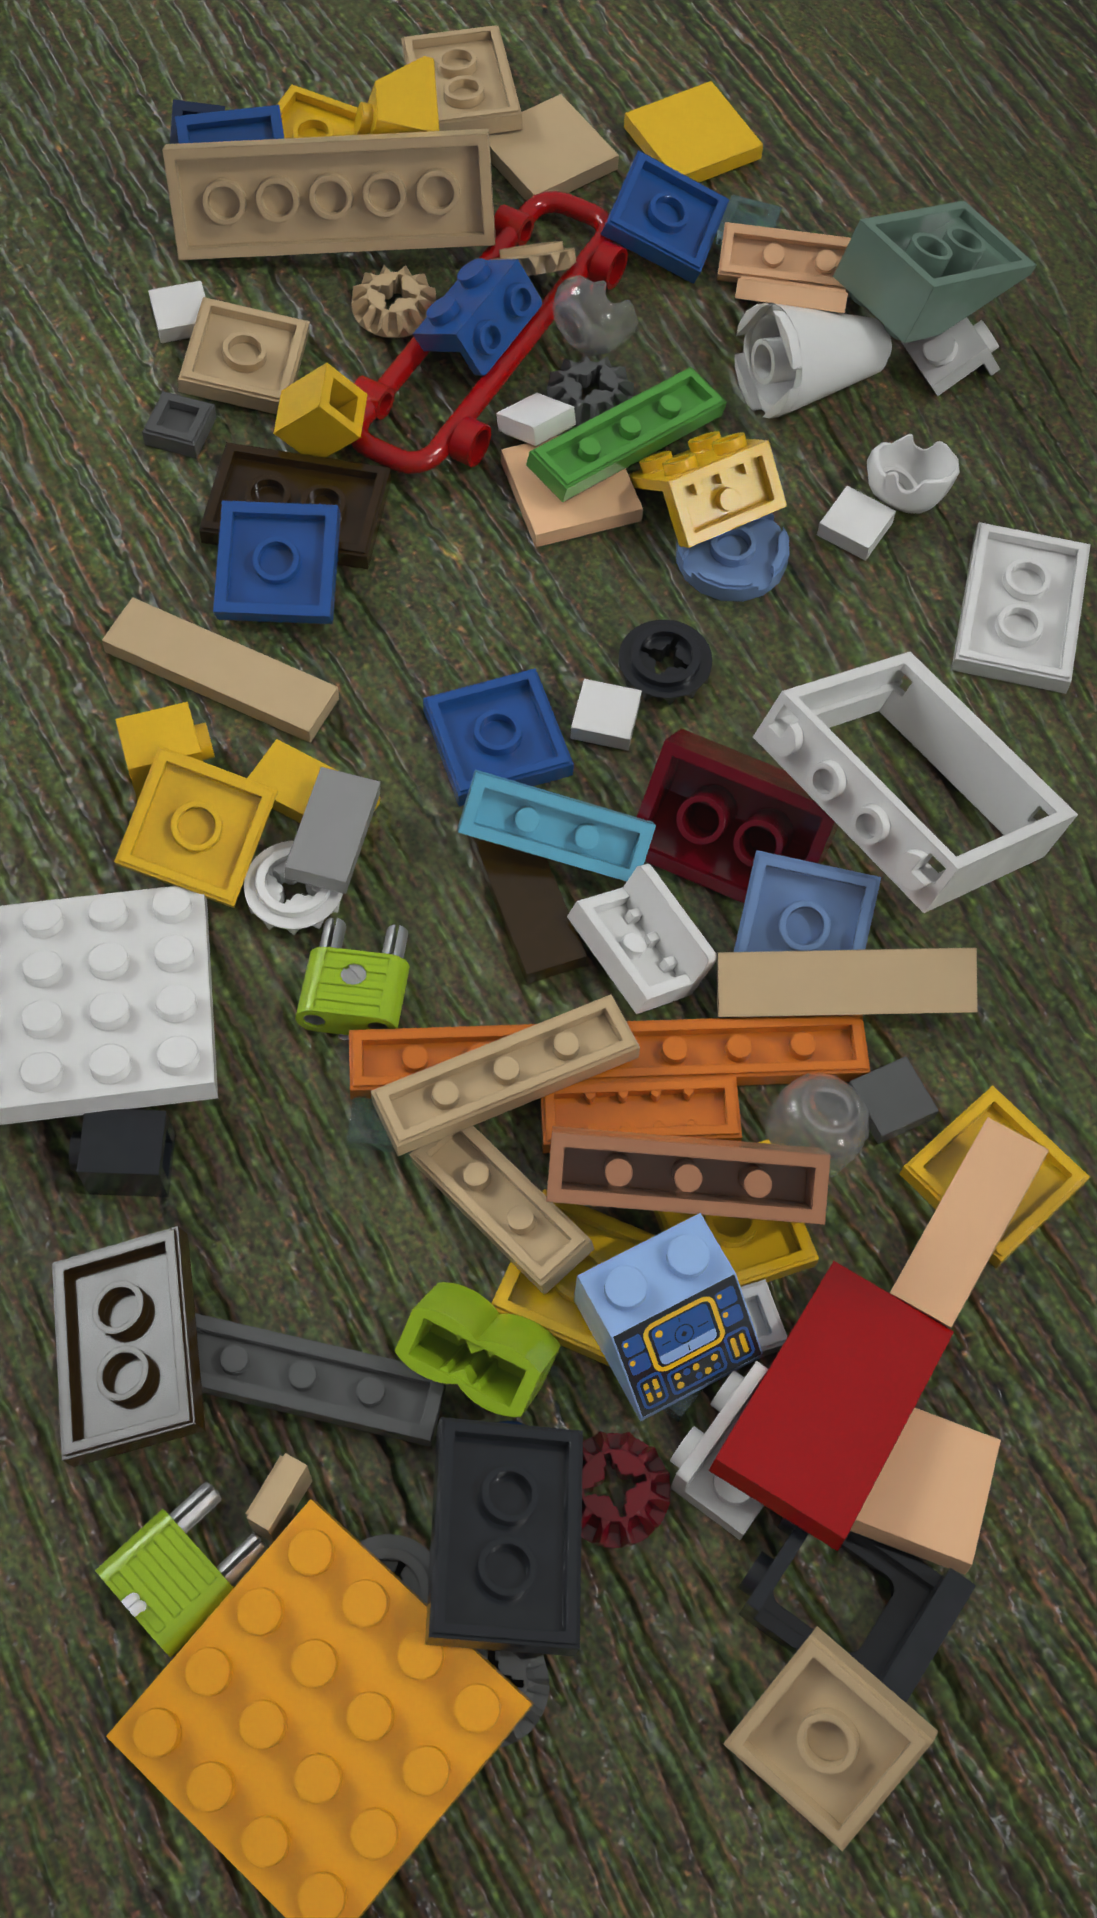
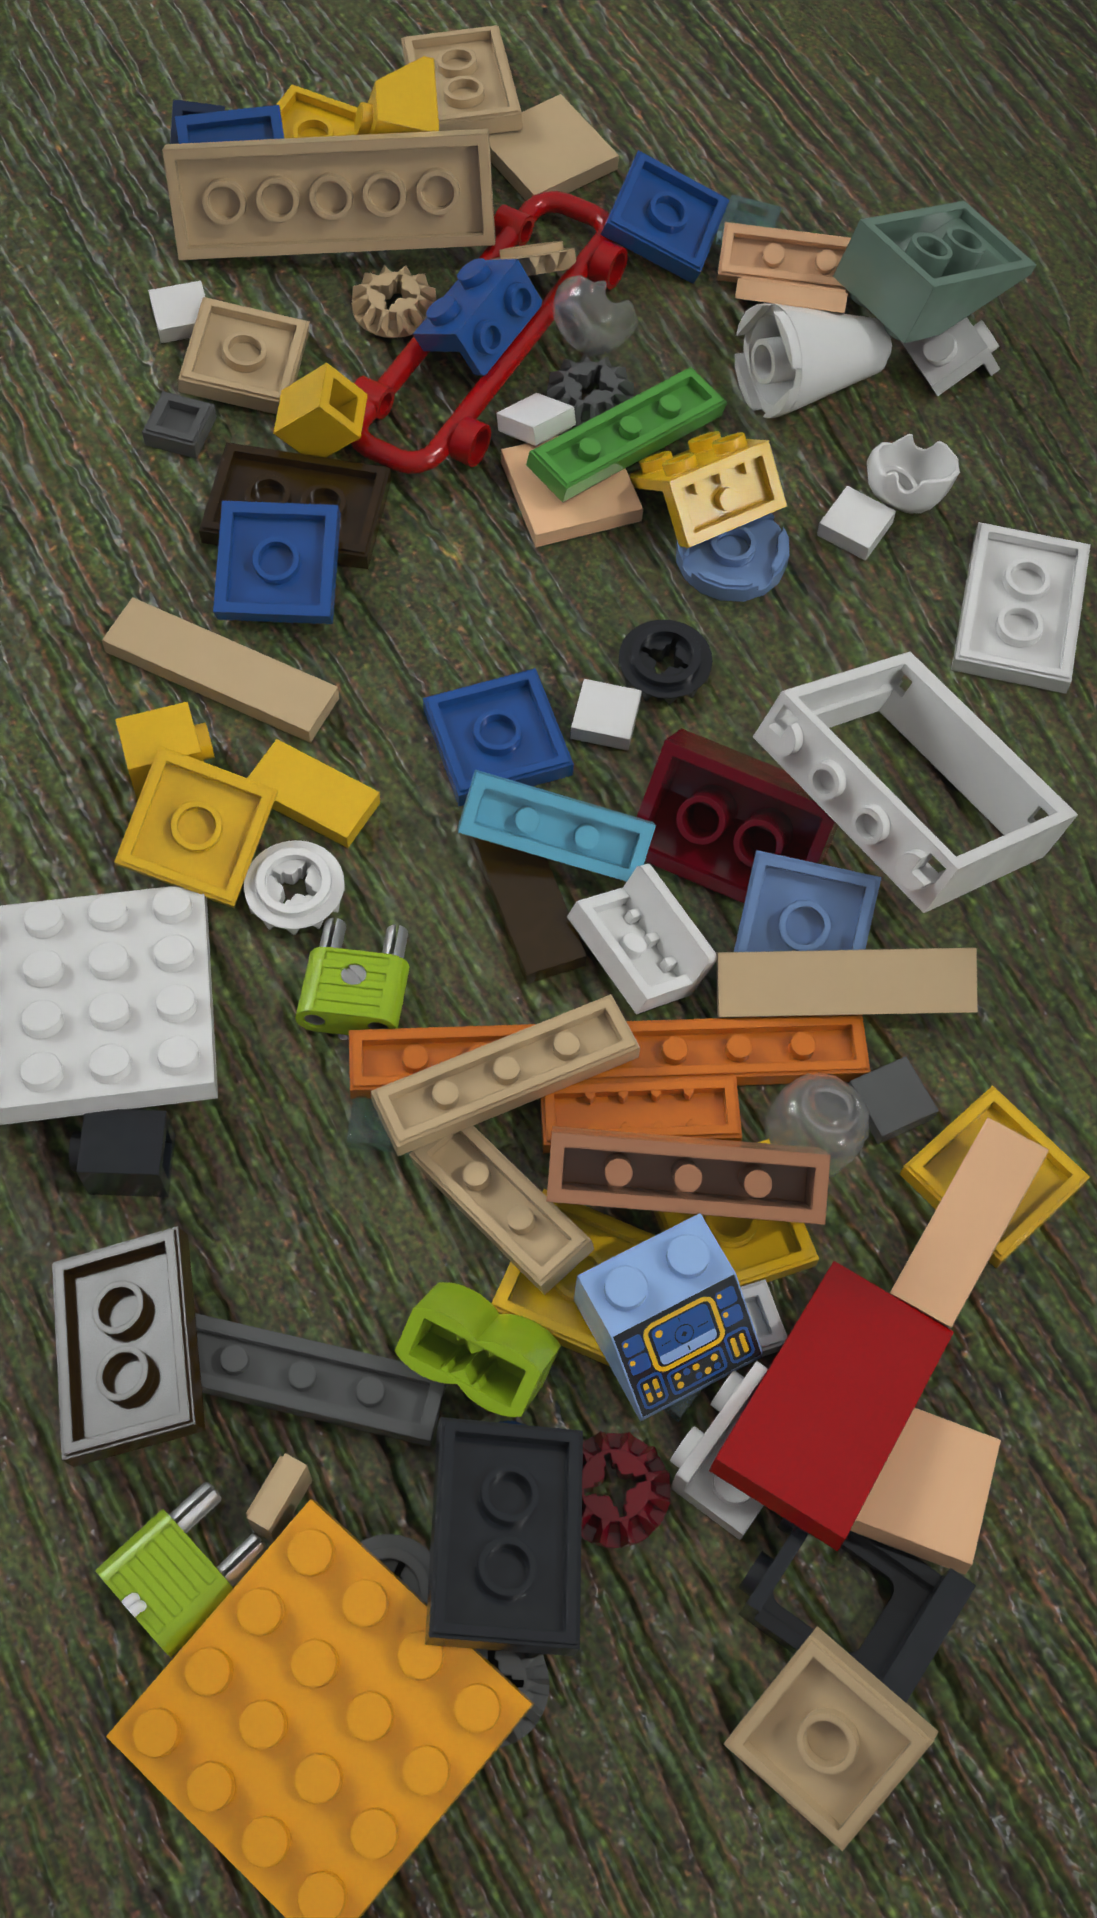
light grey tile [284,767,381,894] -> none
yellow tile [624,81,763,183] -> none

